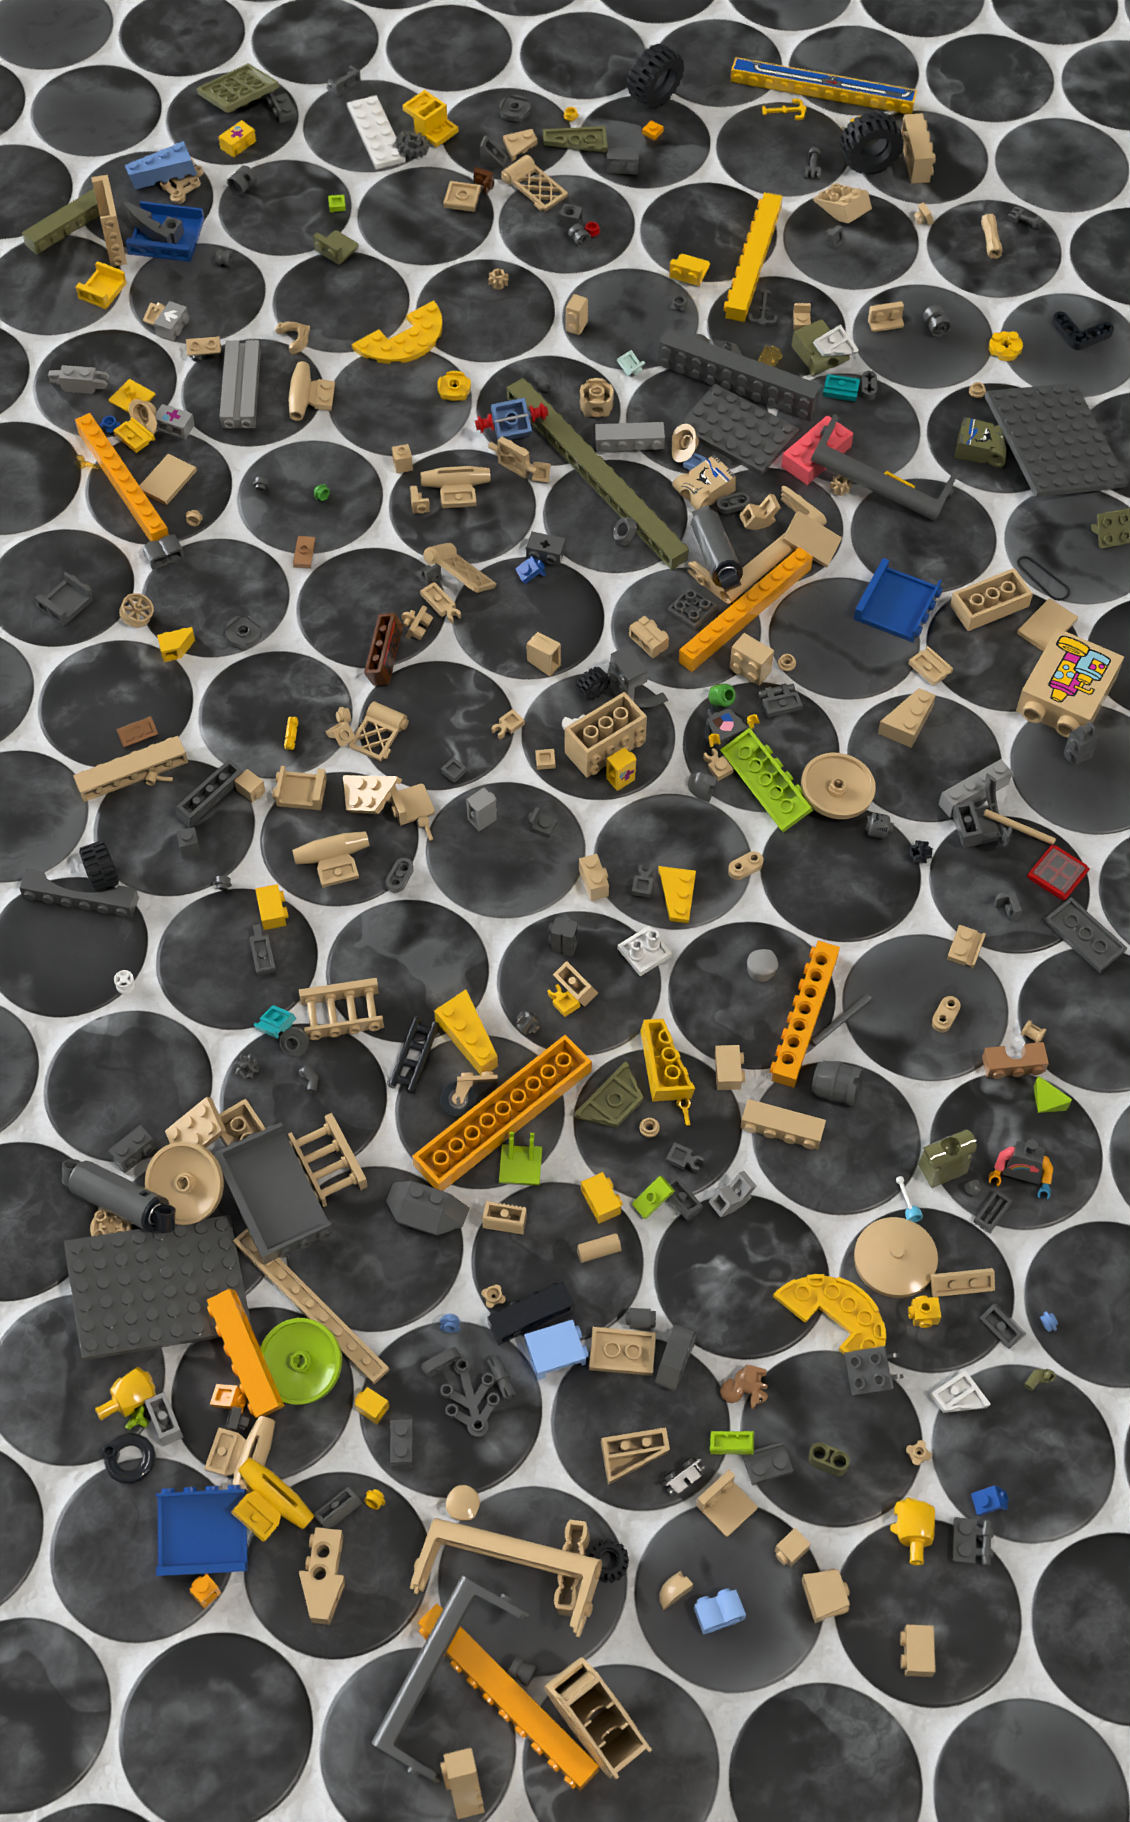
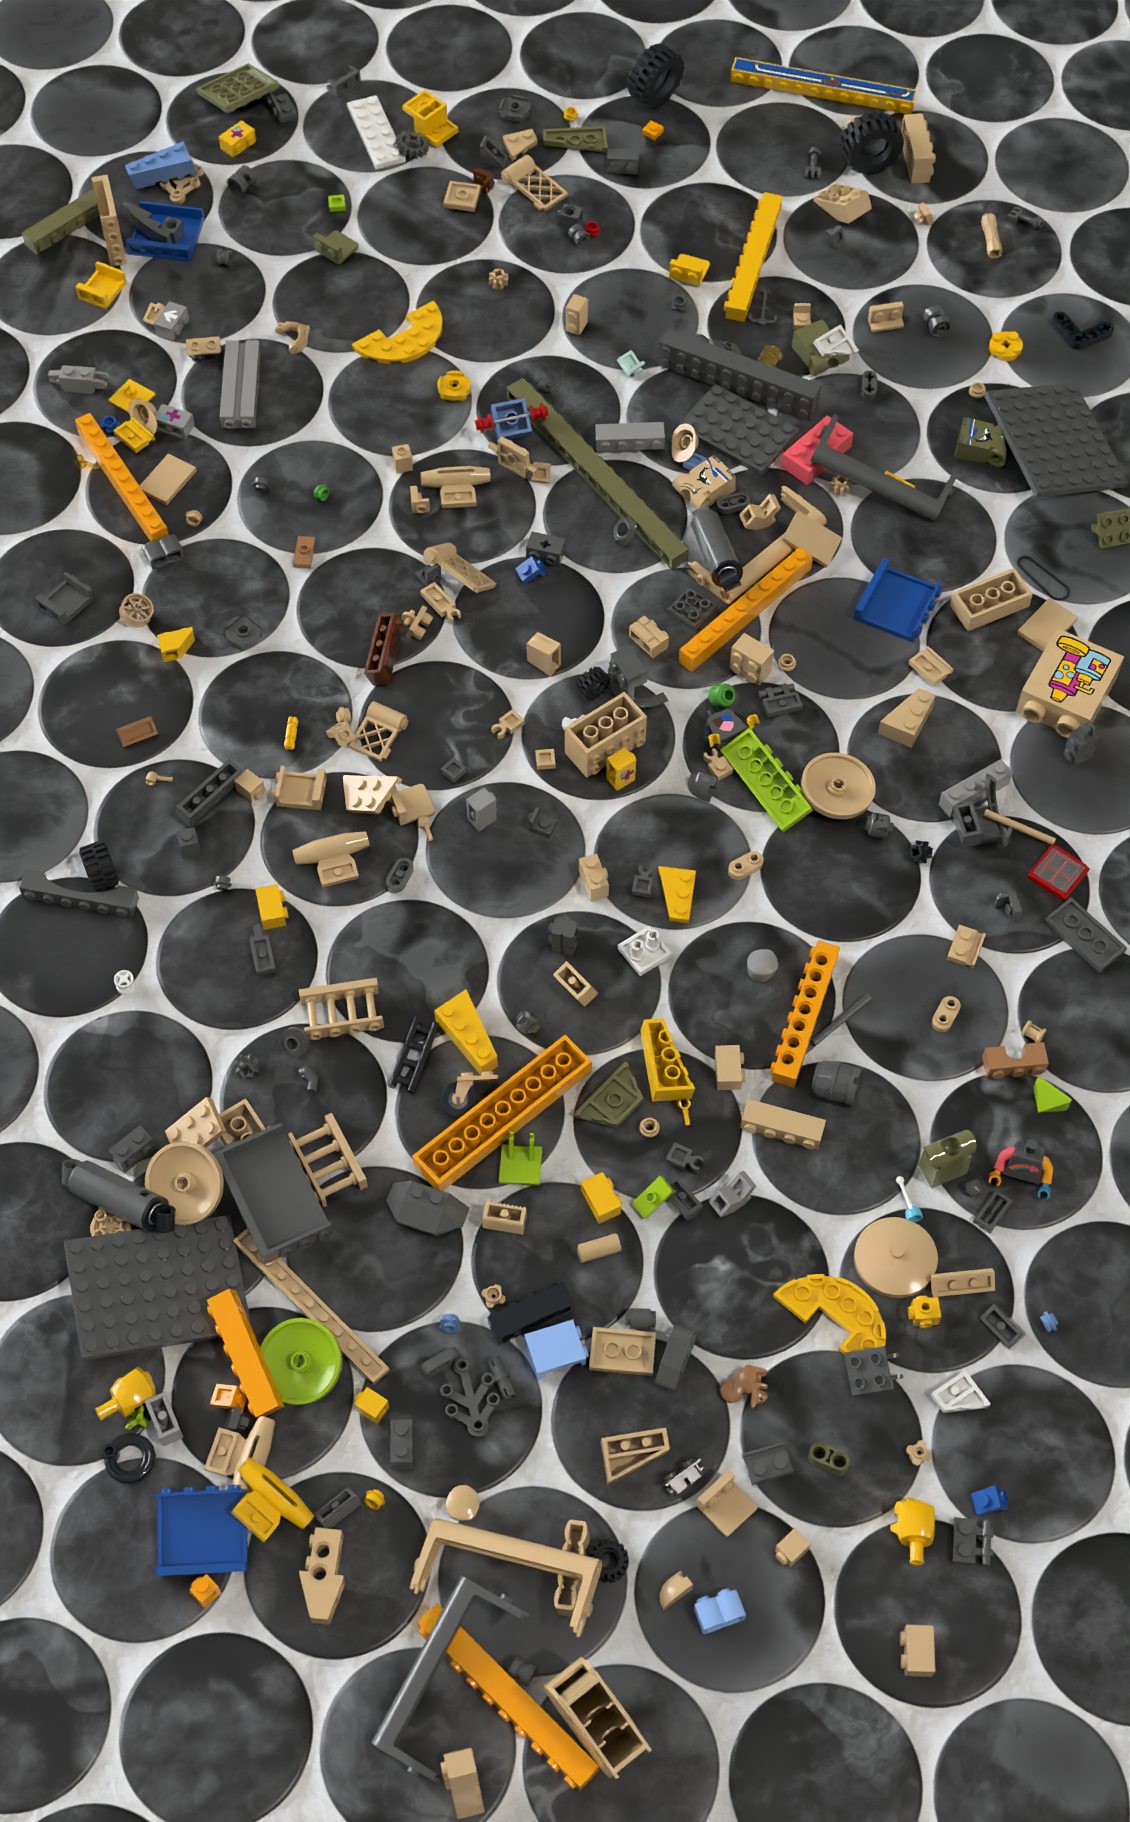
tan brick [73,736,188,802] -> none
teal plate [253,1005,297,1038] -> none
tan plate [288,362,335,421] -> none
yellow plate [547,984,580,1017] -> none
tan brick [580,378,614,417] -> none
lime plate [710,1431,755,1454] -> none
yellow piece [762,99,806,120] -> none
tan torso [801,1569,850,1623] -> none
teal plate [823,374,860,402] -> none
olive arm [1024,1369,1056,1391] -> none

